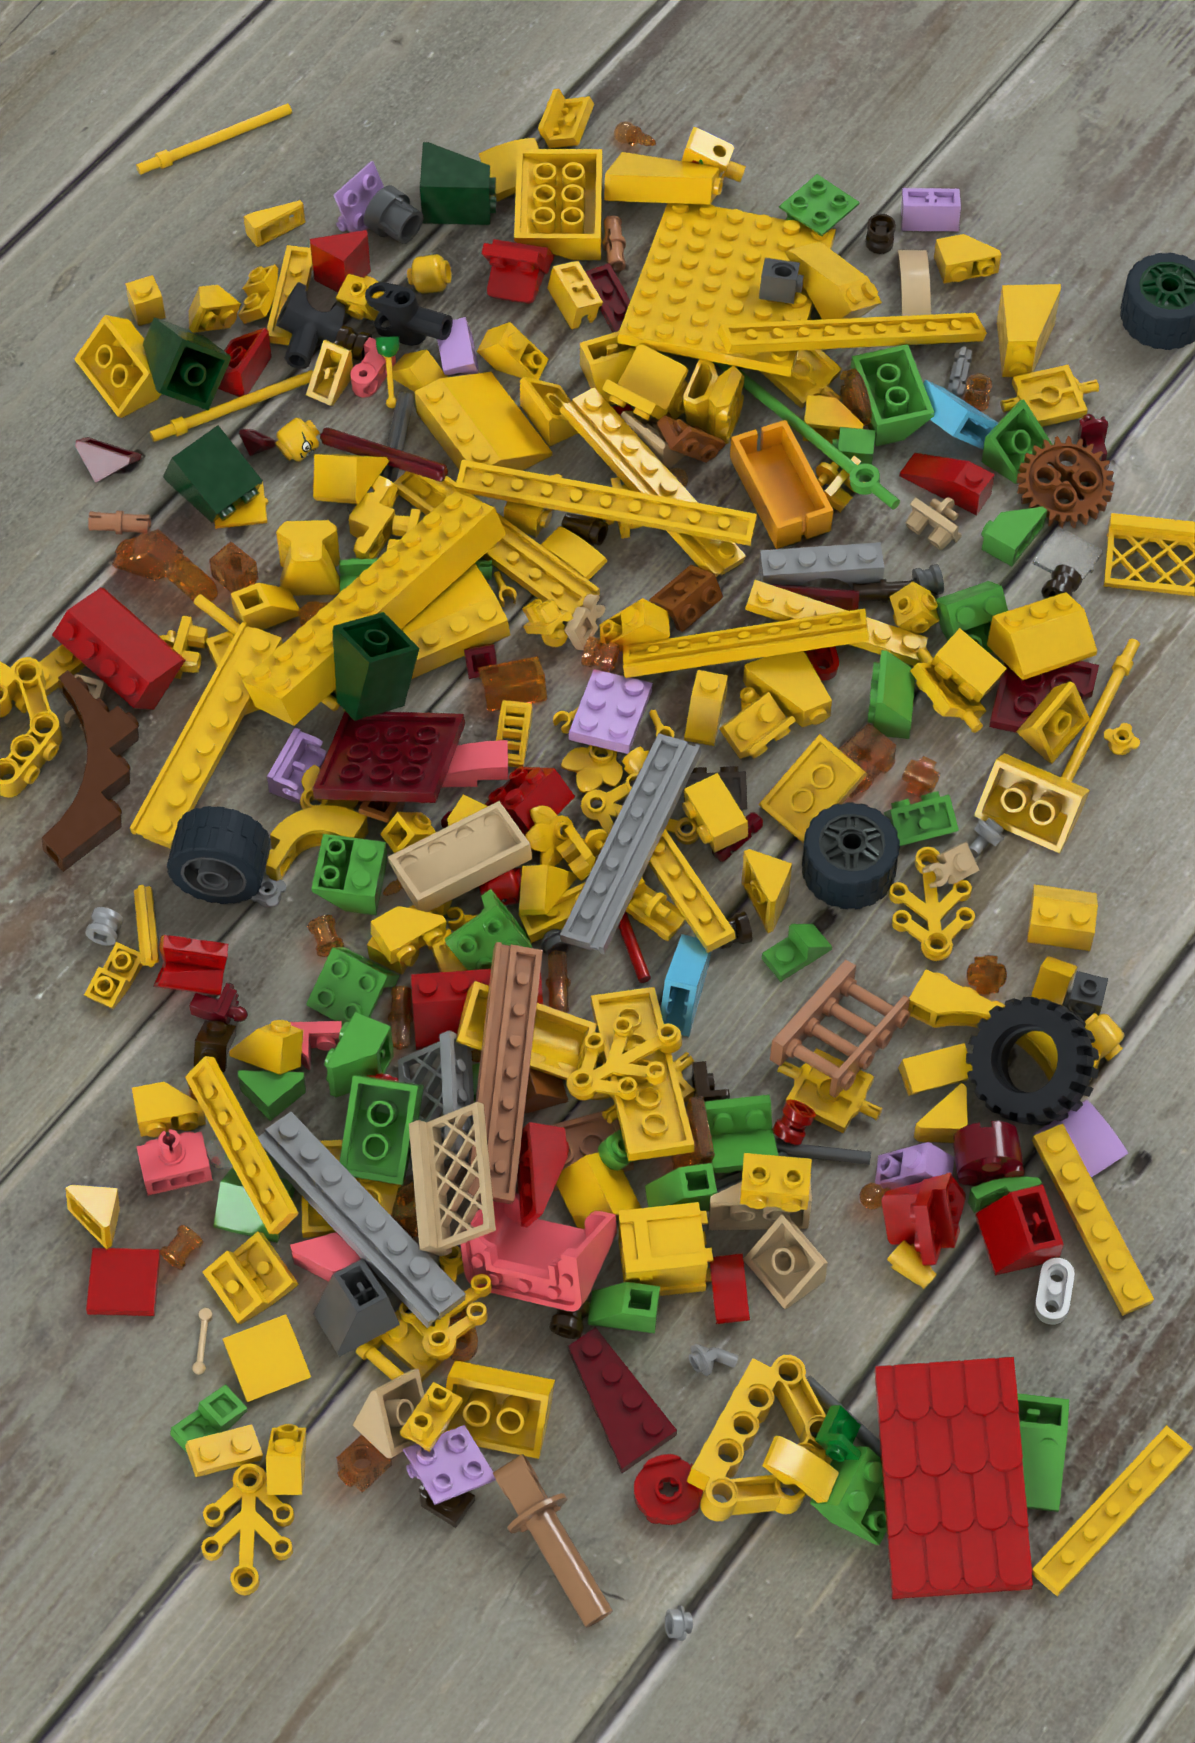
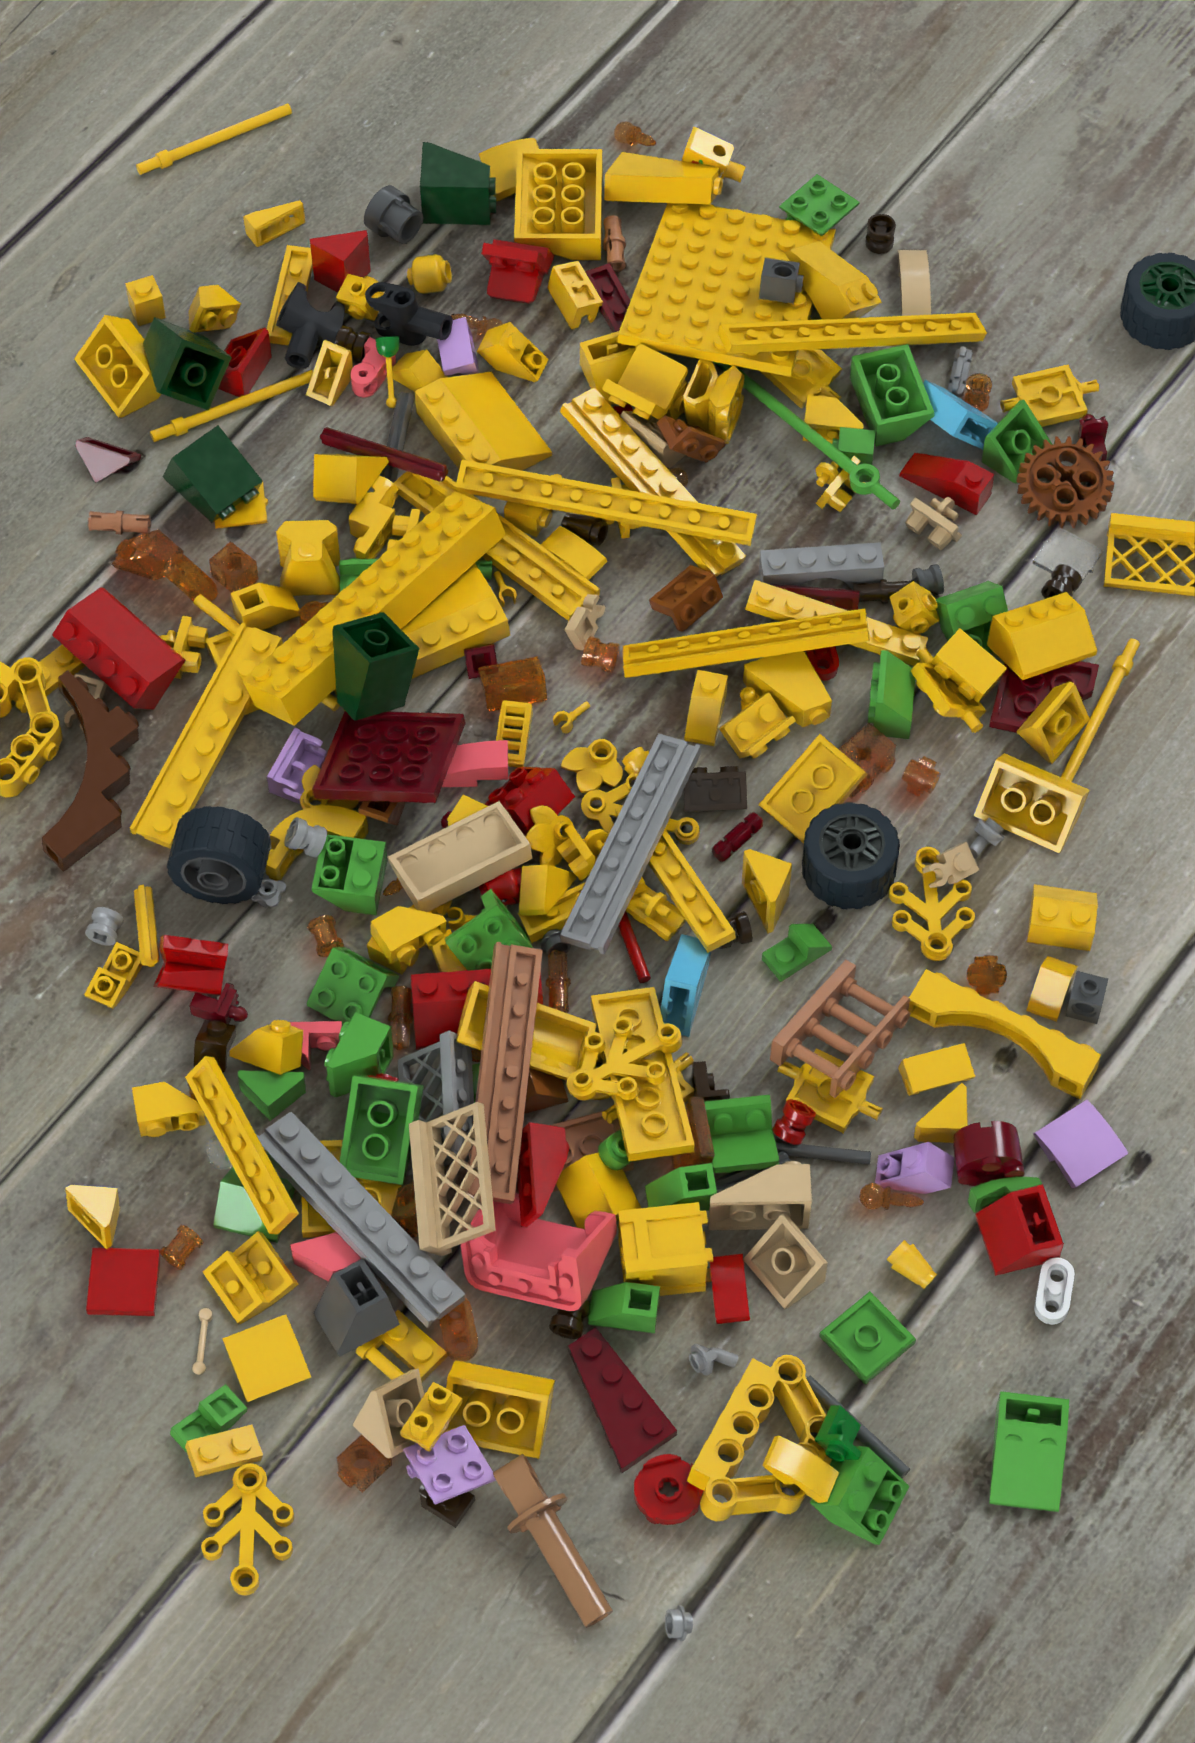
coral brick [137,1129,213,1196] -> none
yellow slope [238,264,278,324] -> none
dark red slope [238,429,276,456] -> none
yellow slope [266,1424,306,1495] -> none
yellow head [275,418,320,462] -> none
lavender hinge [333,161,384,232] -> none
yellow brick [380,812,436,853] -> none
yellow plant [399,1246,492,1361] -> none
yellow slope [520,376,578,447] -> none
yellow hips [522,599,573,647] -> none
yellow bracket [538,88,594,149] -> none
lavender plate [569,669,653,754] -> none
yellow slope [599,598,670,652] -> none
yellow hand [649,710,674,739] -> none
yellow brick [682,773,748,853] -> none
light orange piece [730,420,833,549] -> none
yellow brick [740,1153,812,1212] -> none
clear orange tile [840,368,872,426] -> none
red piece [874,1357,1033,1599] -> none
red piece [881,1173,966,1265] -> none
bright green bracket [884,791,959,846] -> none
lavender hinge [901,188,961,232] -> none
yellow slope [934,234,1001,284] -> none
black tyre [966,997,1099,1126] -> none
bright green slope [981,507,1047,567] -> none
yellow slope [997,284,1061,377] -> none
yellow plate [1032,1124,1154,1316] -> none
yellow plate [1032,1425,1193,1597] -> none
yellow head [1084,1013,1124,1061] -> none
yellow plate [1103,723,1140,755] -> none
none -> light grey wheel [284,817,327,858]
none -> clear orange bar [451,314,503,336]
none -> bright green plate [819,1291,916,1385]

